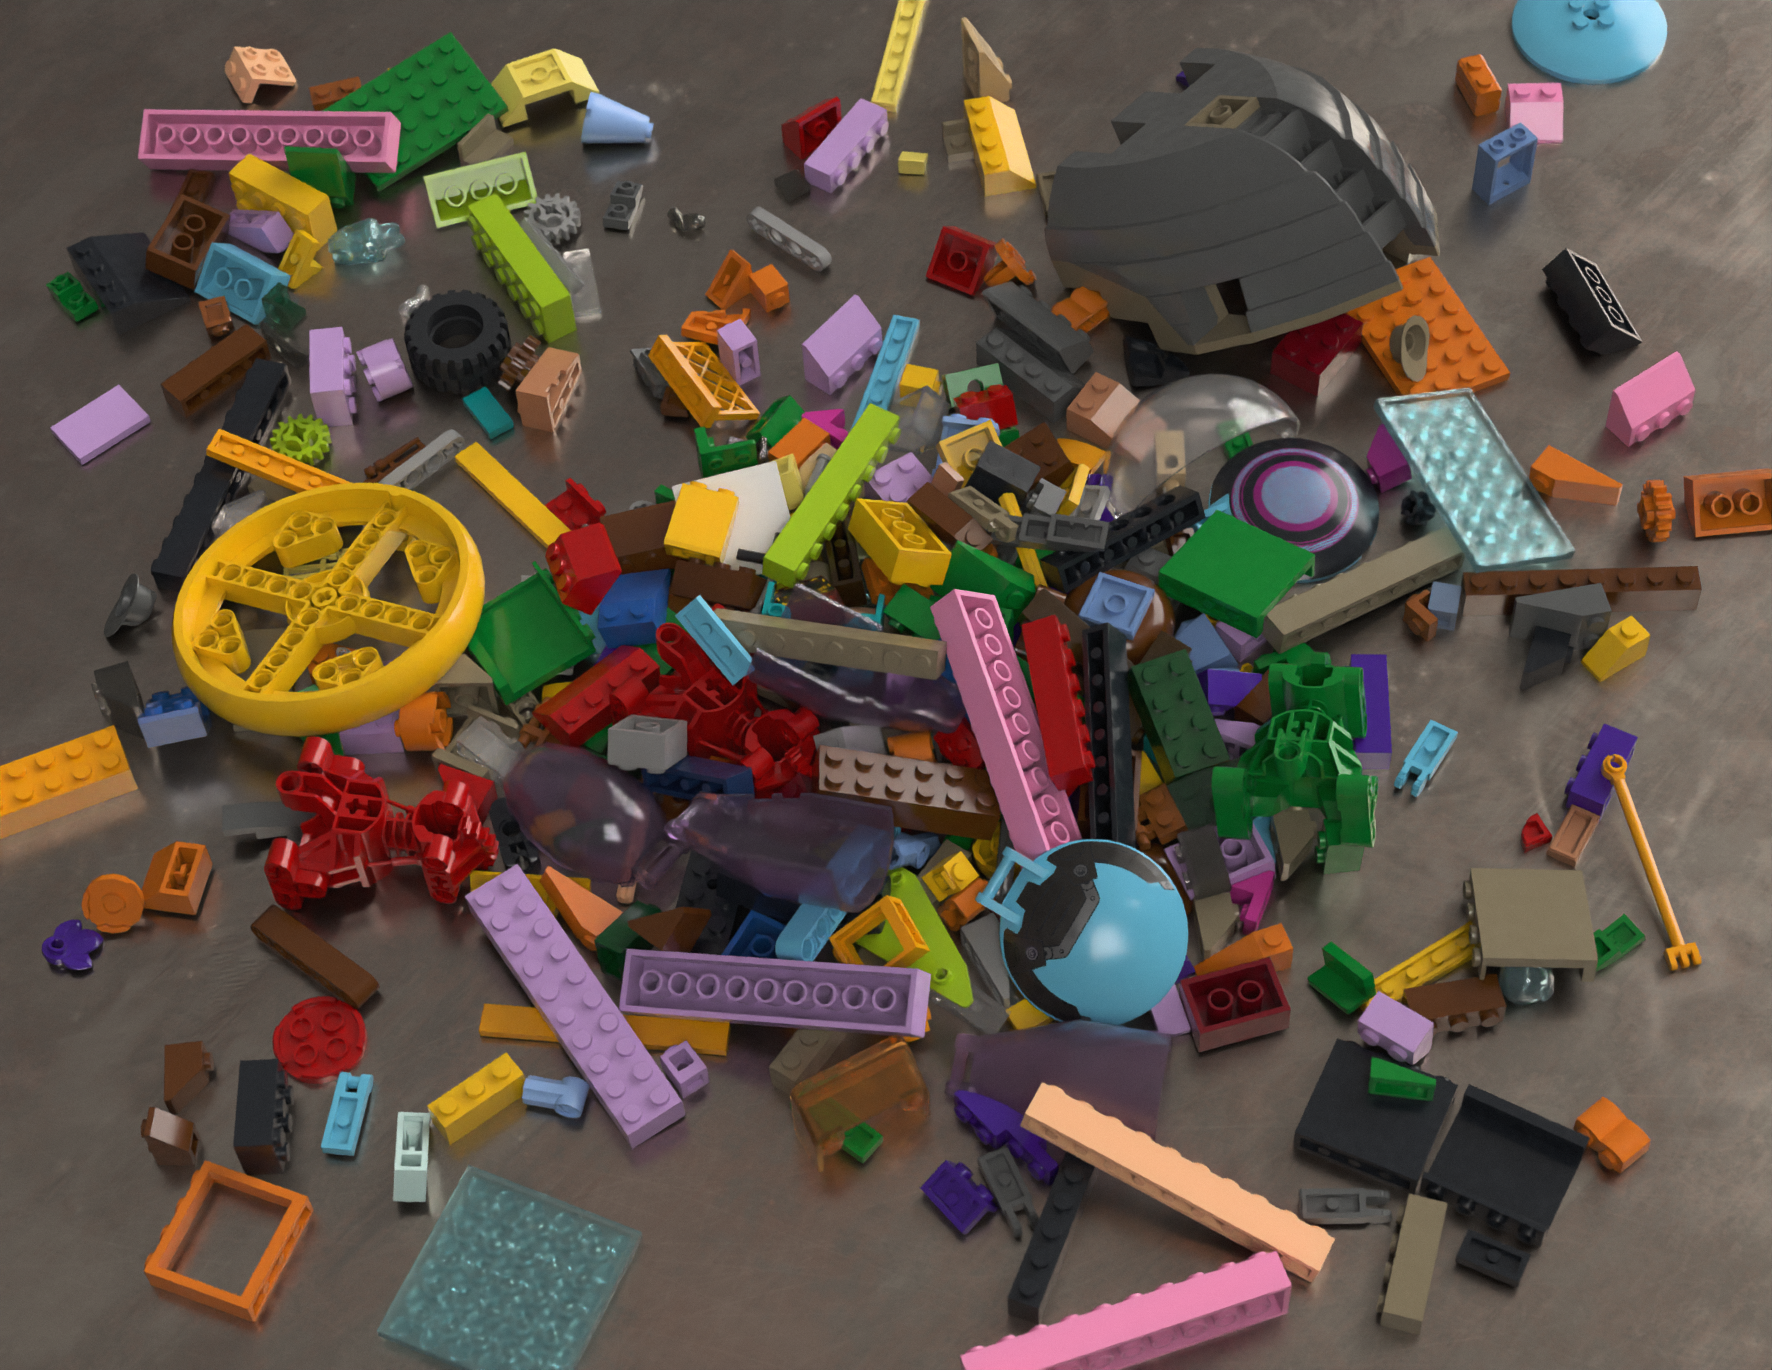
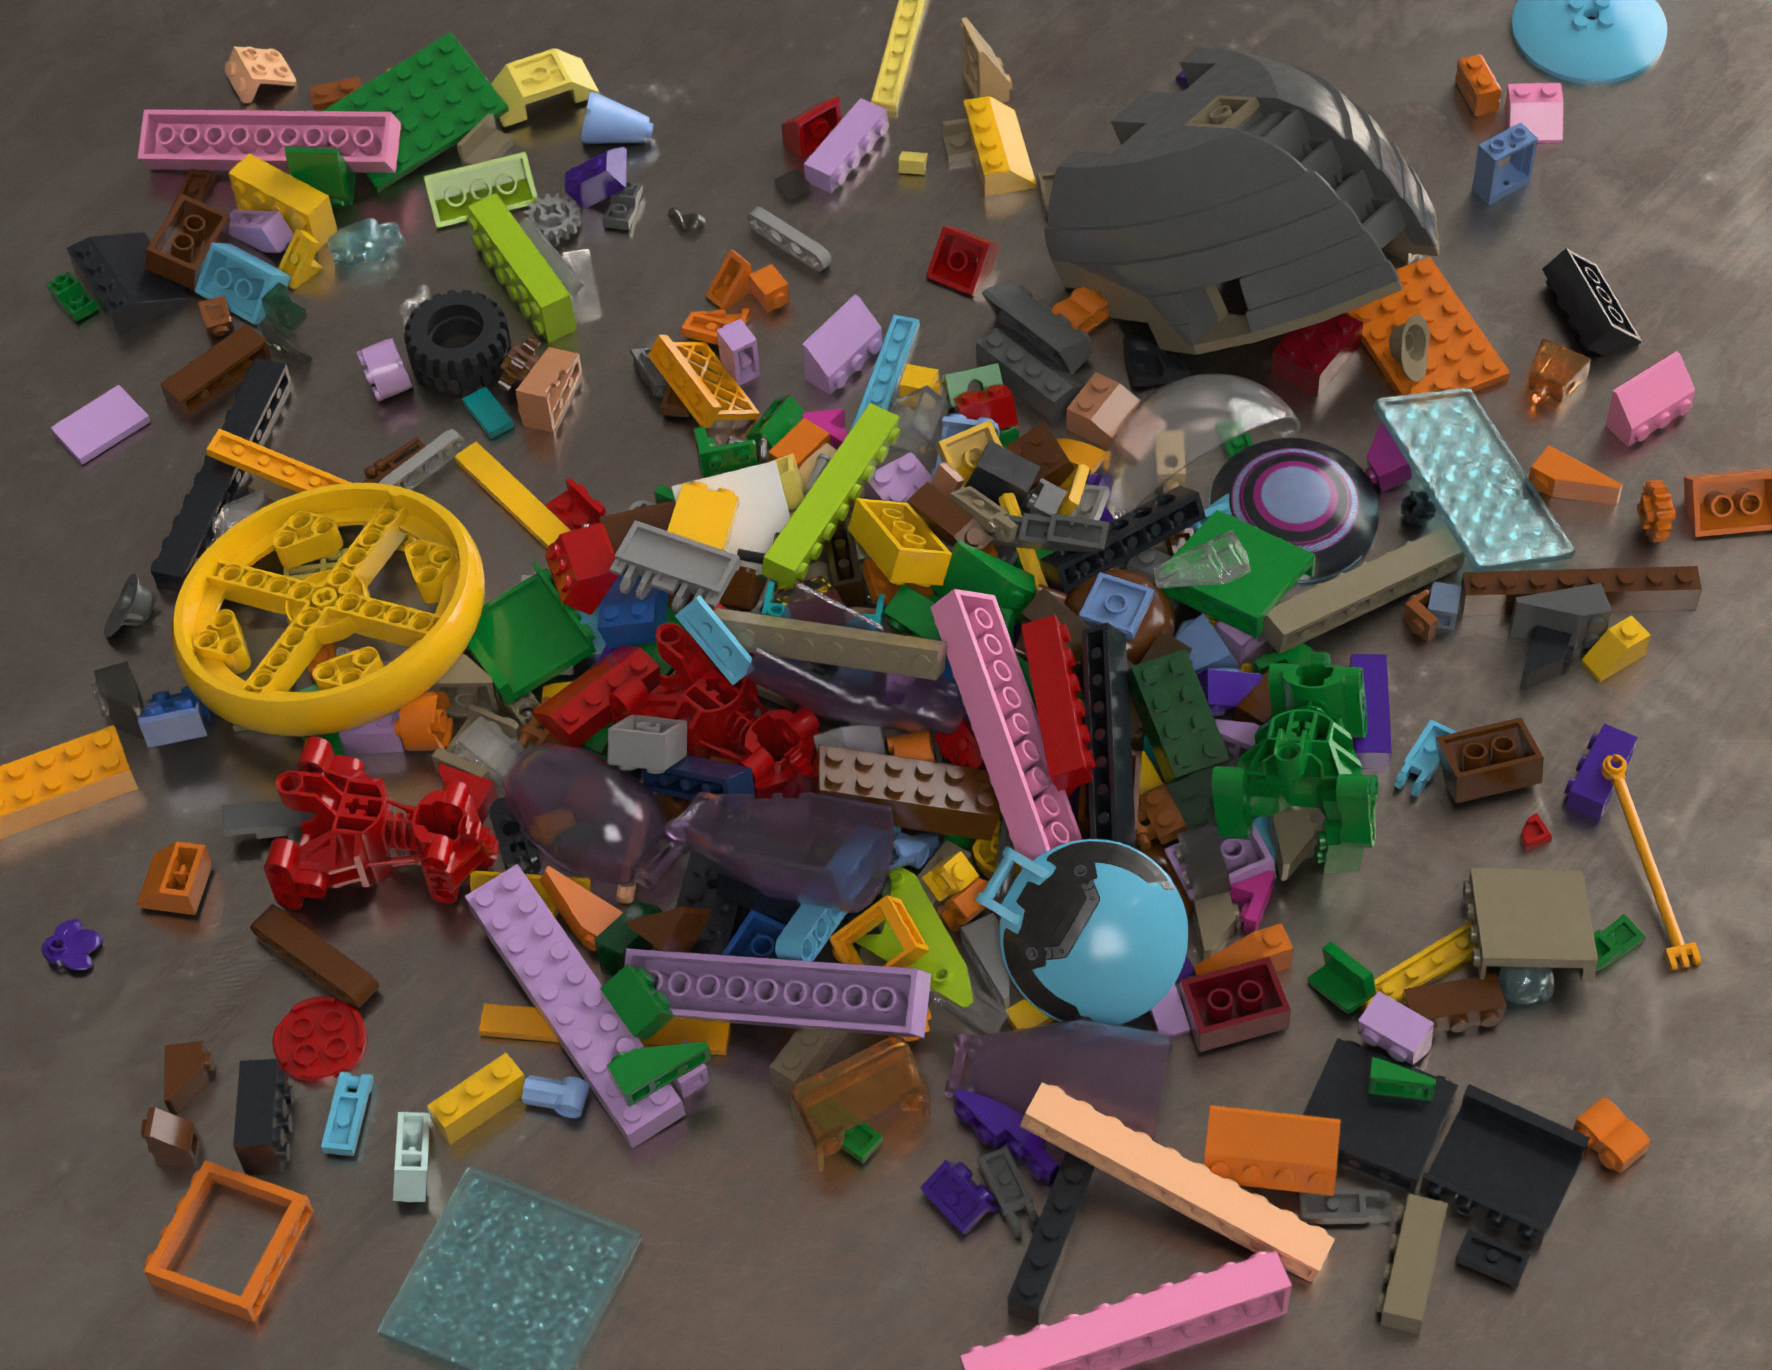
orange tile [81,874,145,934] -> none
lime gear [270,413,332,466] -> none
lavender brick [309,327,357,427] -> none
orange tile [983,238,1037,287] -> none
nougat tile [1546,804,1600,867] -> none
none -> dark purple slope [565,147,627,209]
none -> green brick [600,964,675,1040]
none -> green slope [606,1042,712,1107]
none -> light grey hinge [610,520,741,612]
none -> clear slope [1154,530,1251,588]
none -> orange slope [1204,1105,1341,1196]
none -> reddish brown slope [1436,717,1544,803]
none -> clear orange torso [1527,338,1591,404]

